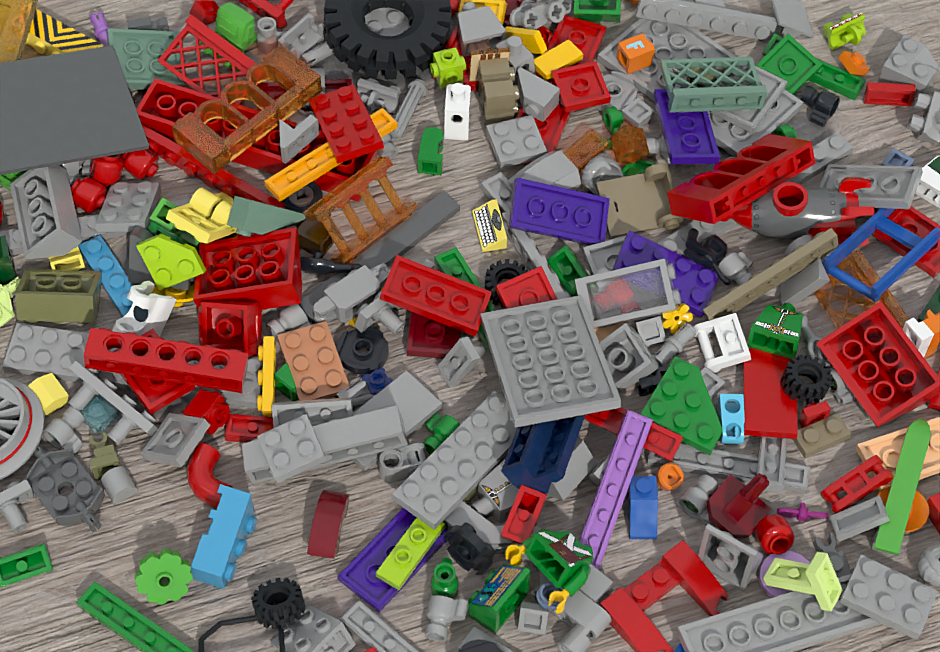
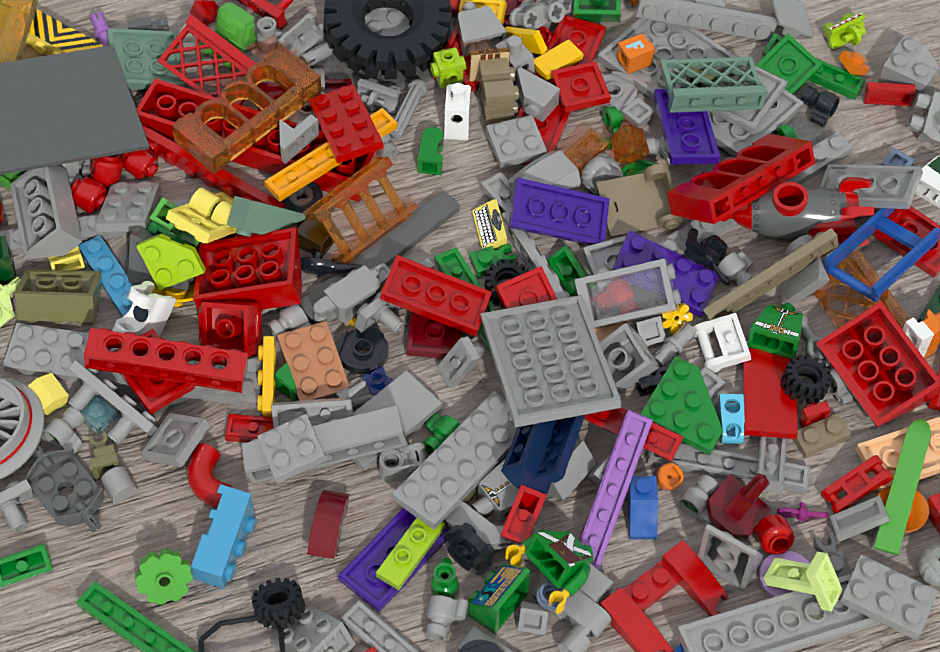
red brick [183,389,230,435] -> none
none -> green plate [469,243,517,278]

